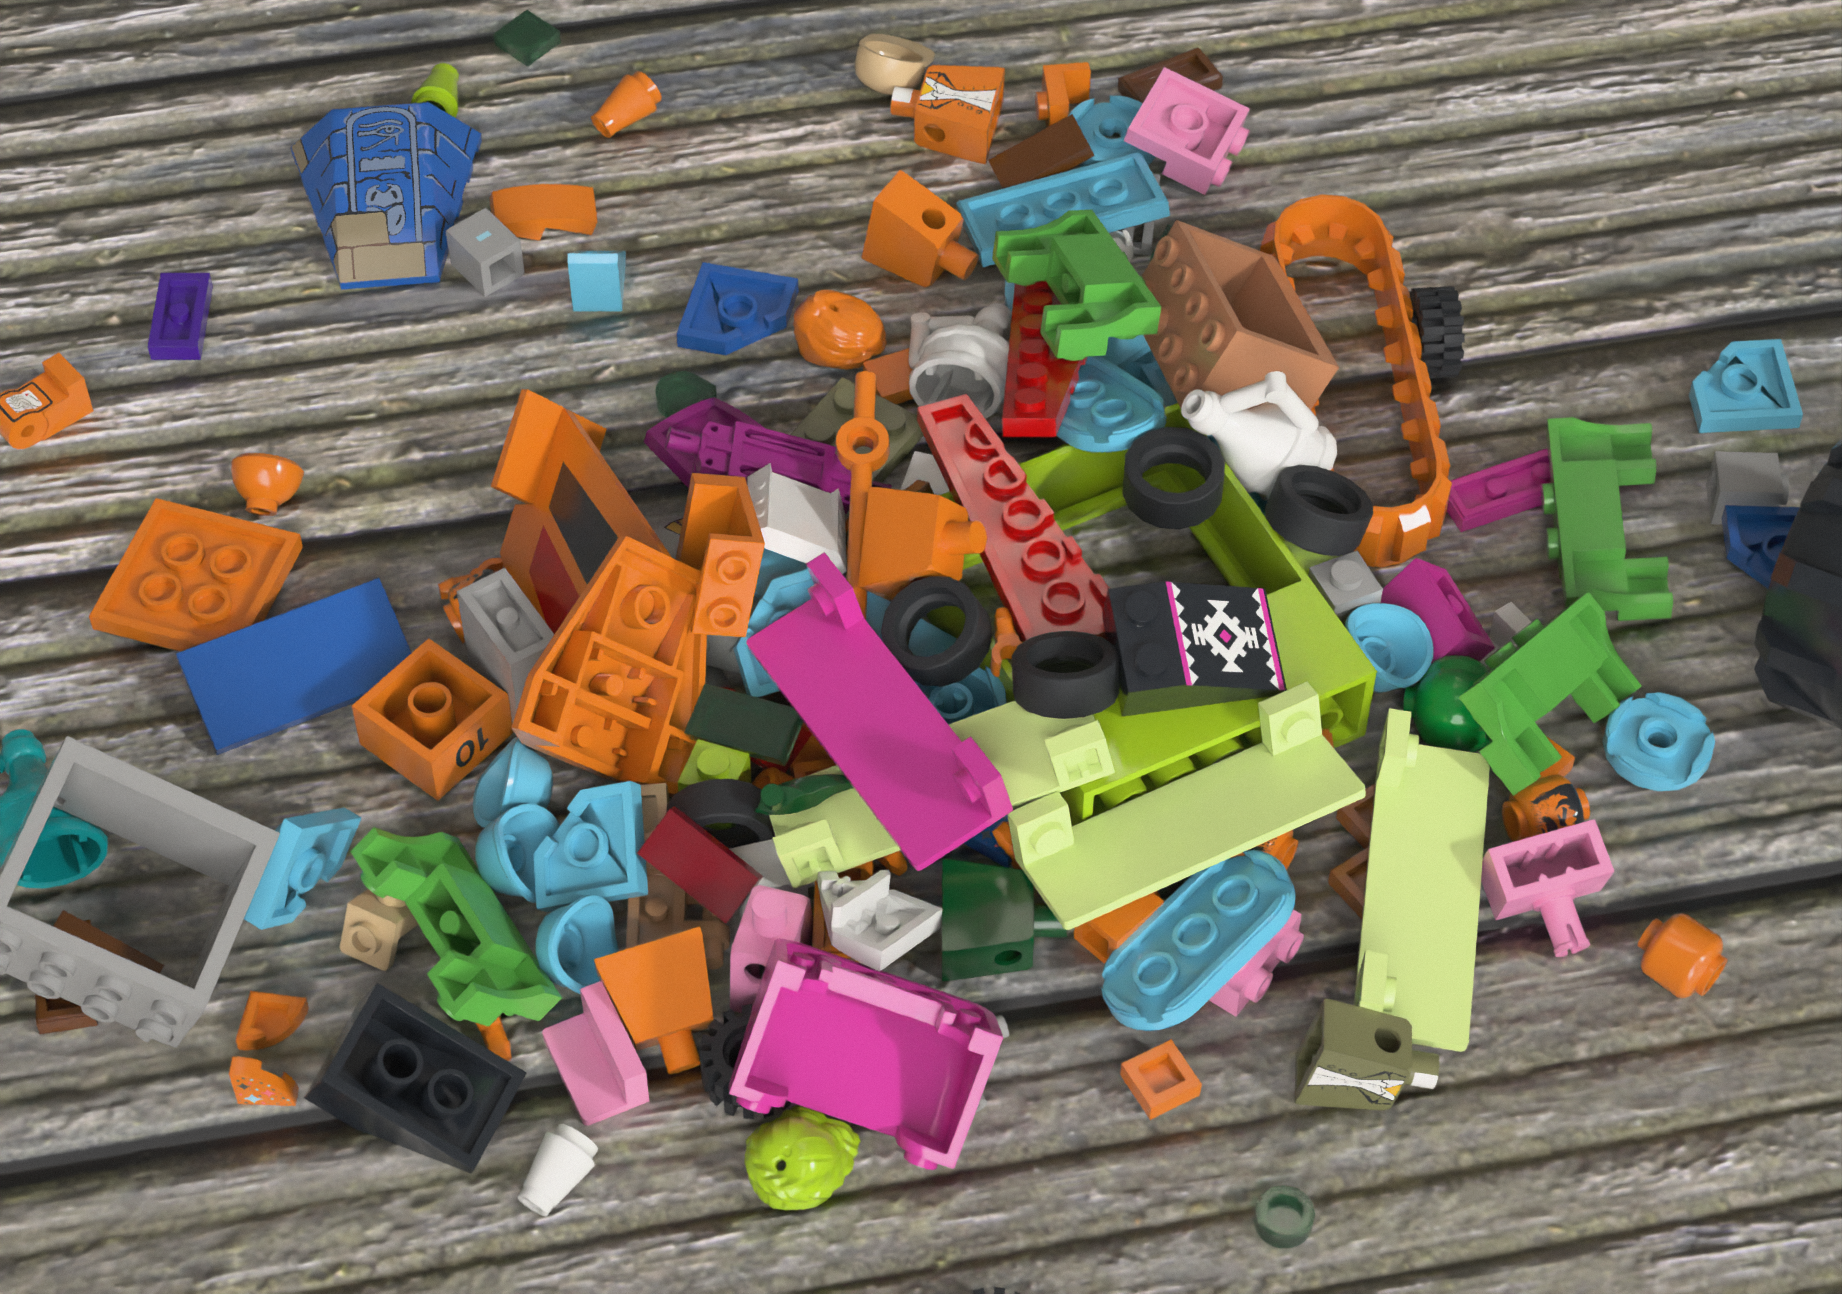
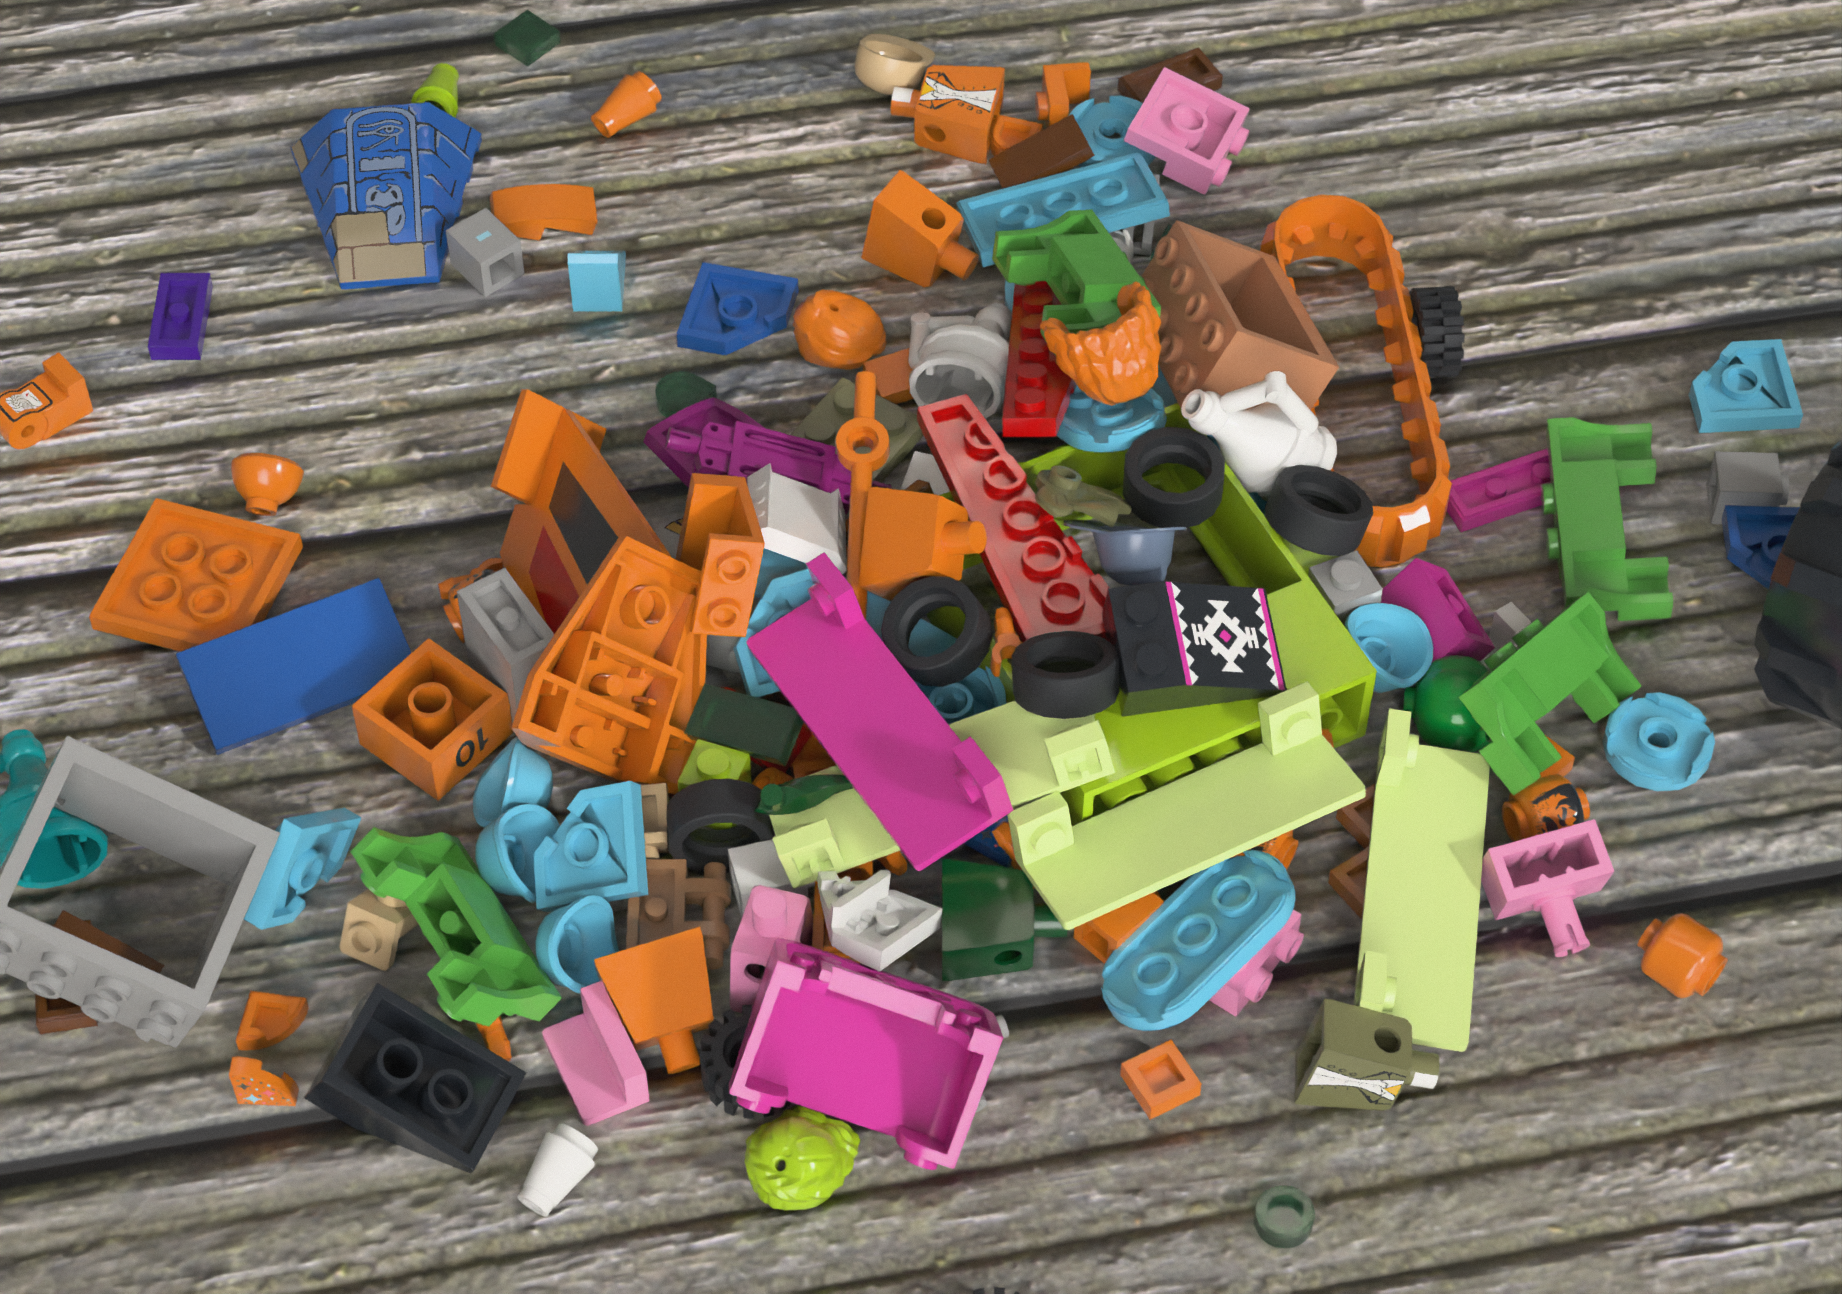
dark red tile [637,806,764,923] -> none
none -> orange tile [990,114,1043,156]
none -> olive plate [1035,466,1132,527]
none -> orange hair [1040,281,1161,406]
none -> sand blue piece [1063,520,1186,586]

